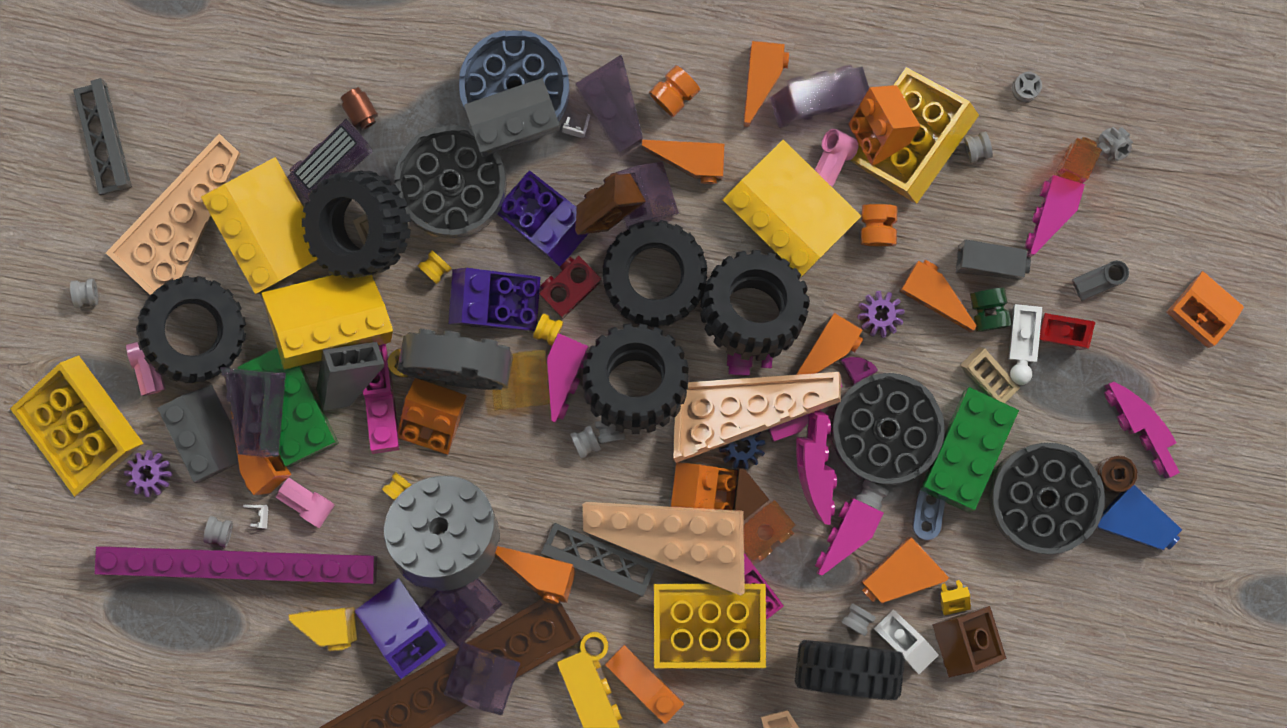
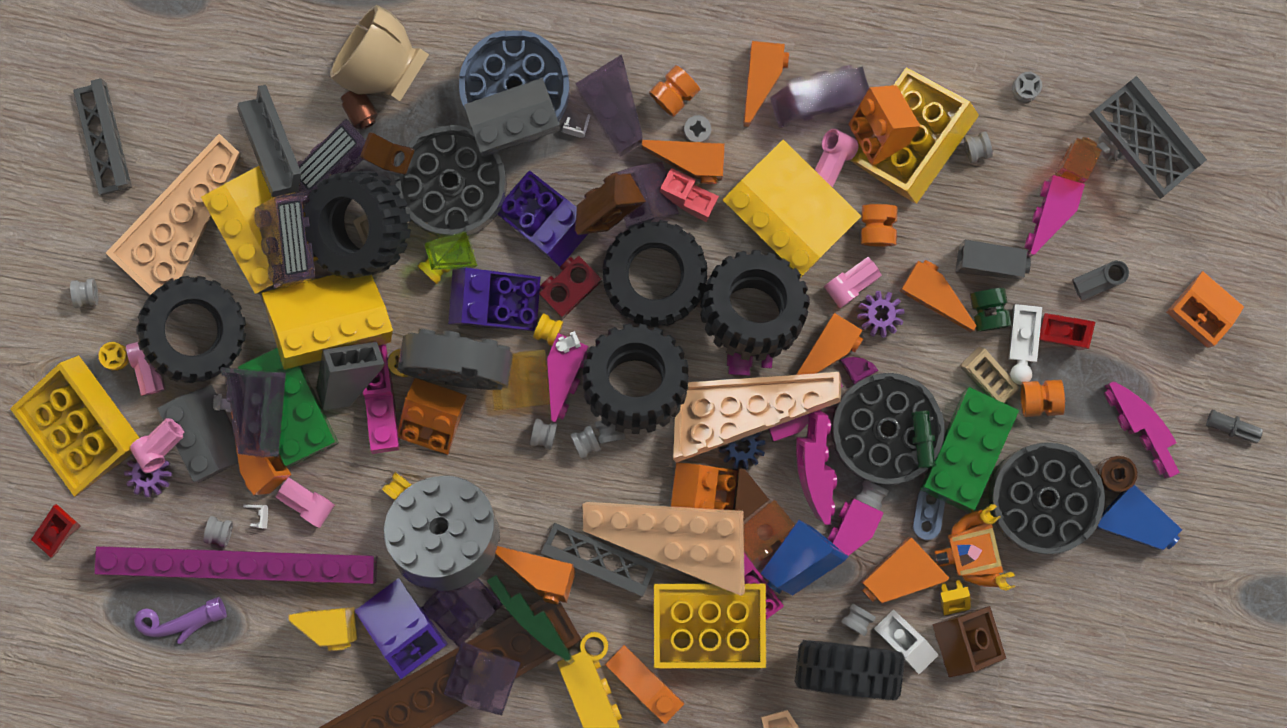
none -> red slope [31,504,81,558]
none -> yellow wheel [98,342,129,370]
none -> bright pink piece [130,418,184,473]
none -> medium lavender plant [134,597,227,644]
none -> white piece [213,394,244,412]
none -> dark grey fence [237,85,301,197]
none -> wedge [254,191,315,288]
none -> tan plate [330,5,429,101]
none -> reddish brown bracket [360,132,414,175]
none -> clear neon green slope [425,232,477,270]
none -> dark green slope [487,575,575,664]
none -> light grey wheel [530,419,558,450]
none -> white piece [556,331,581,353]
none -> coral slope [660,168,719,222]
none -> light grey wheel [684,115,711,143]
none -> blue slope [761,520,848,596]
none -> bright pink piece [824,257,882,309]
none -> dark green pin [911,411,936,469]
none -> orange torso [935,504,1015,591]
none -> orange wheel [1020,380,1065,417]
none -> dark grey fence [1089,76,1207,199]
none -> dark grey axle [1206,409,1263,443]

